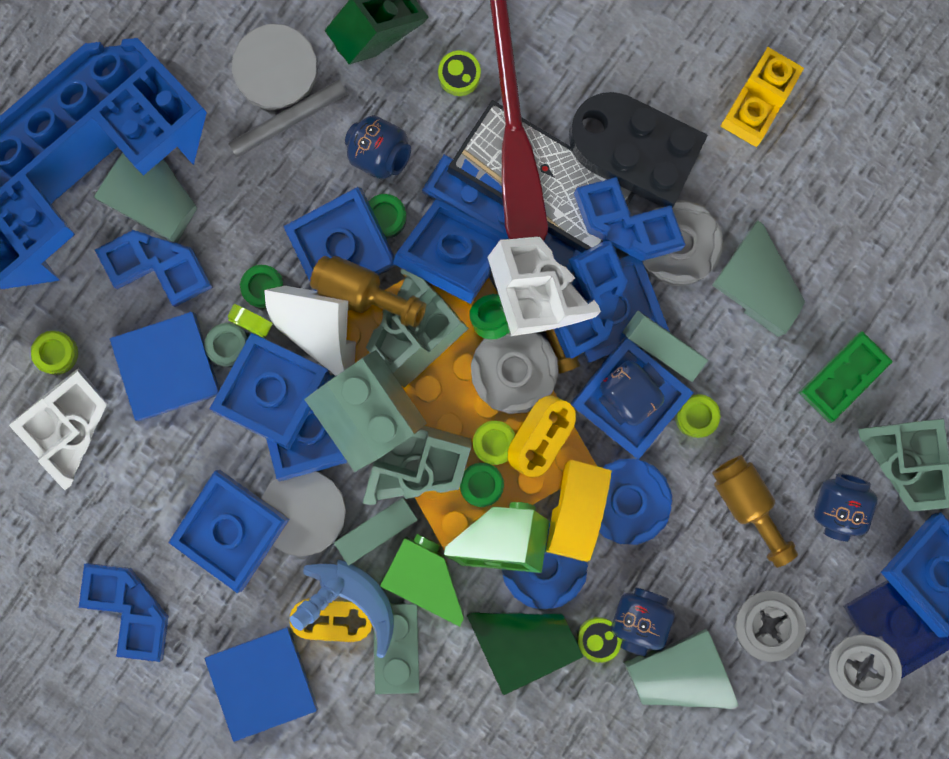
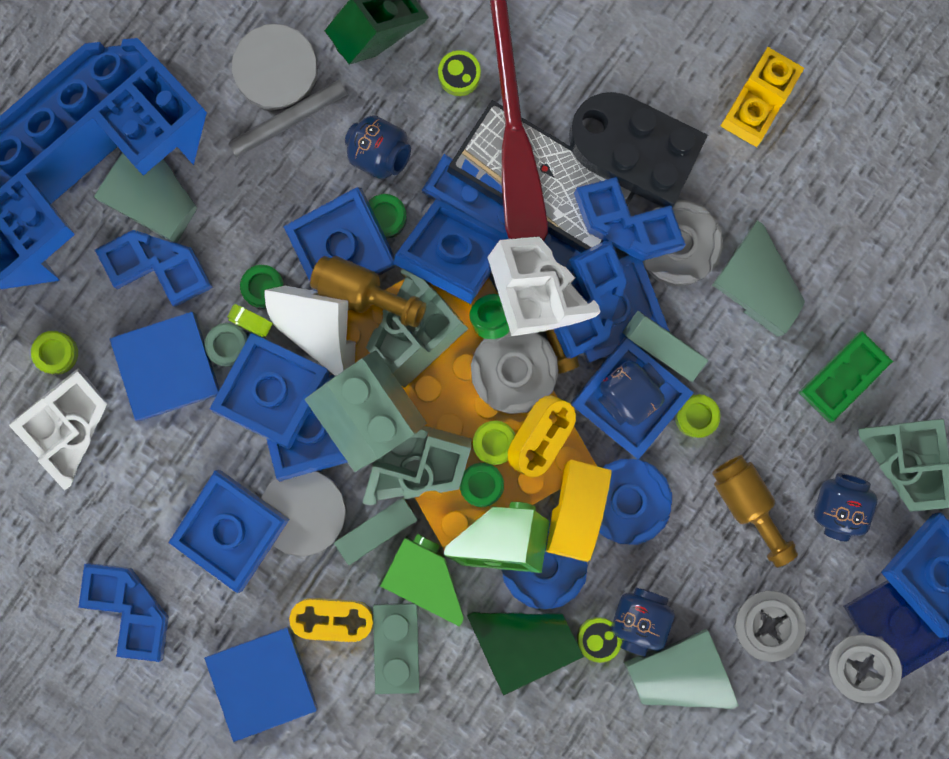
medium blue piece [289,560,394,658] -> none

